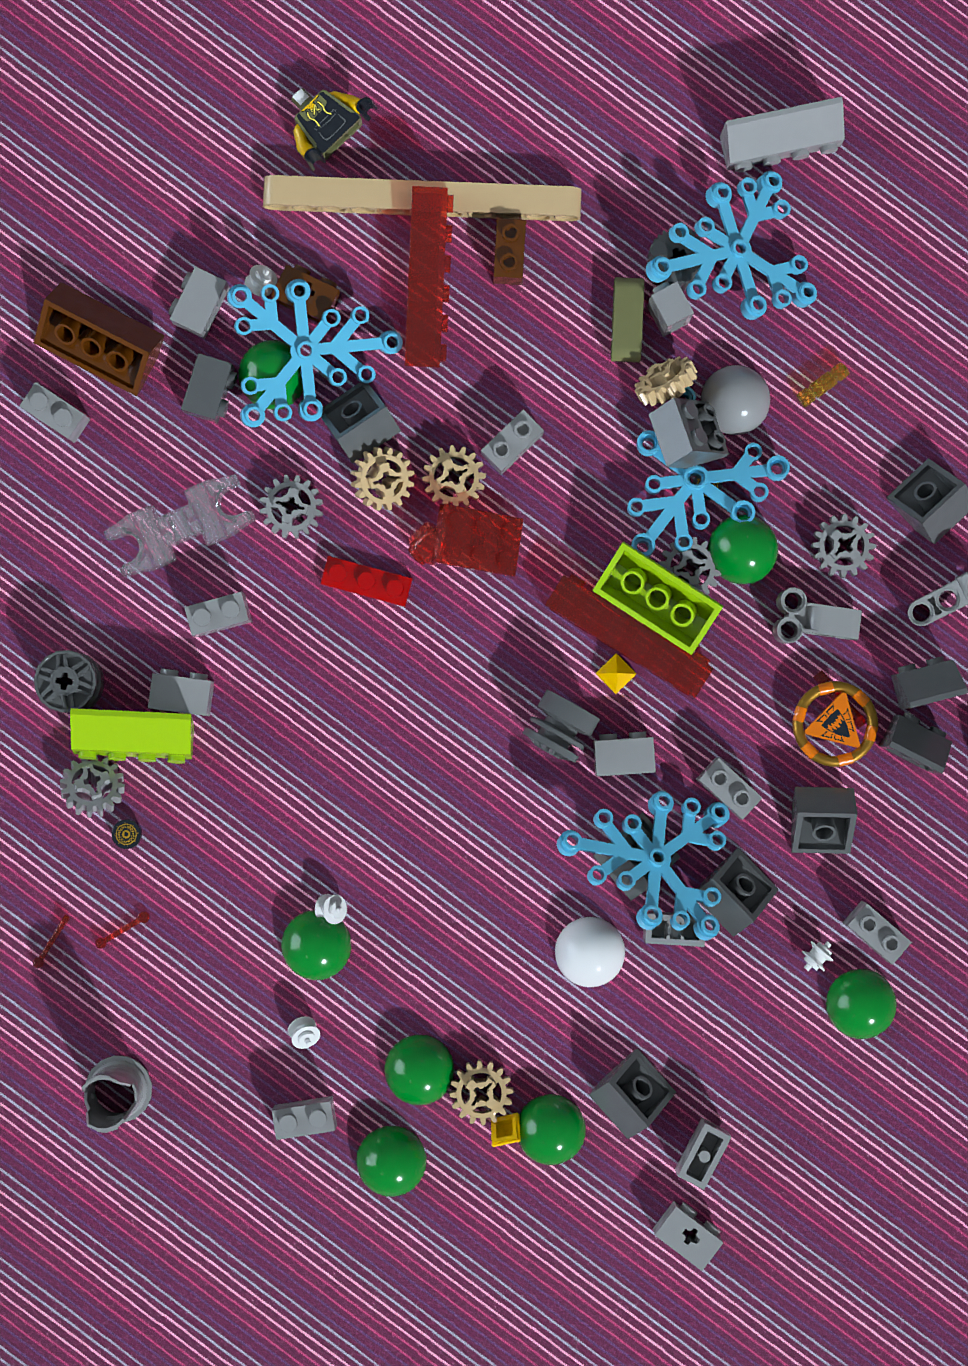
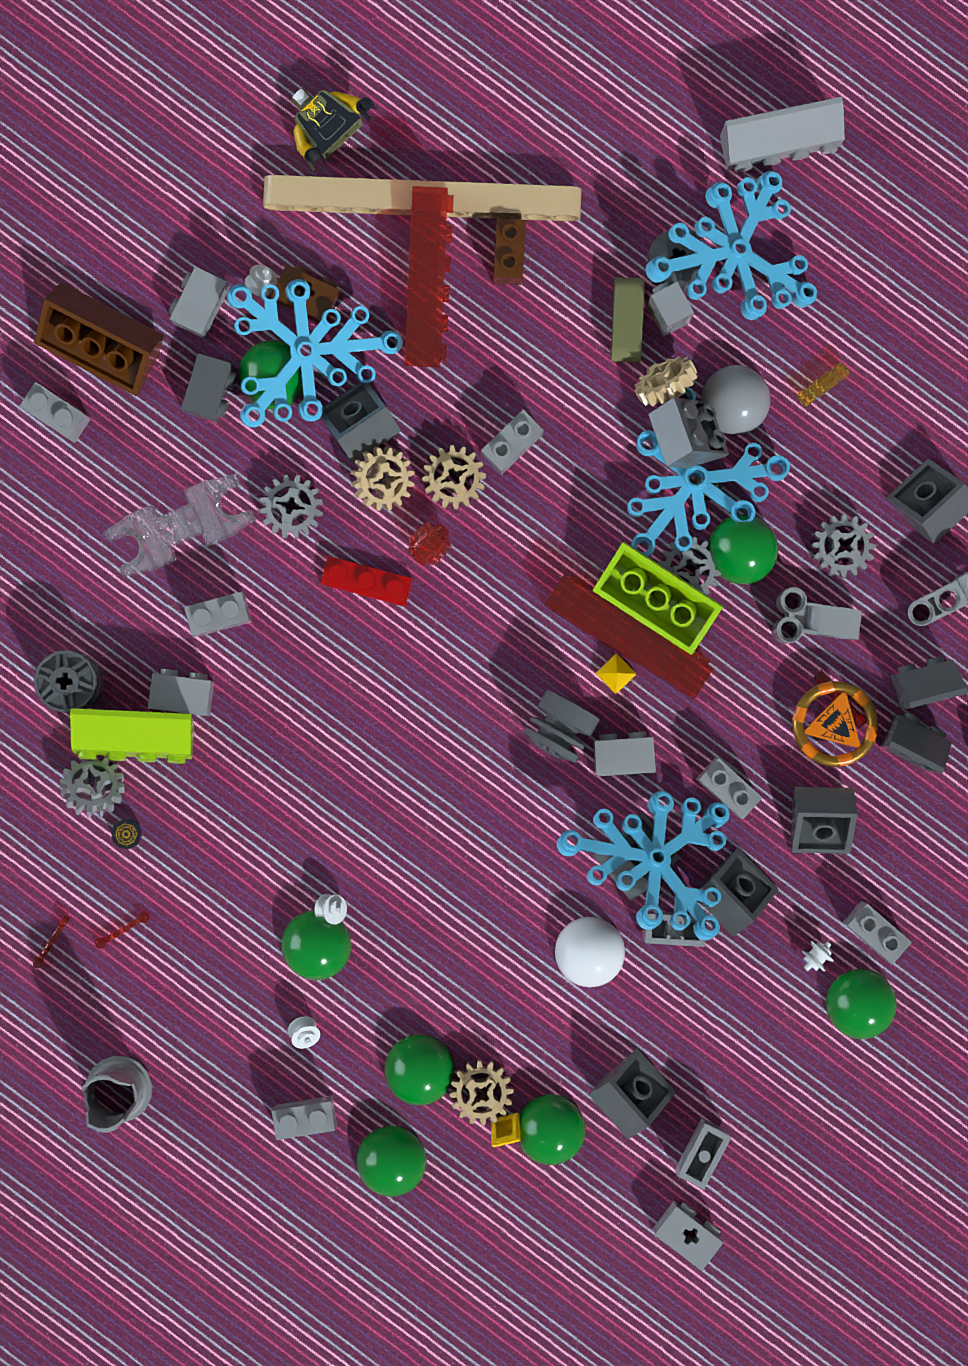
clear red plate [431,504,524,577] -> none

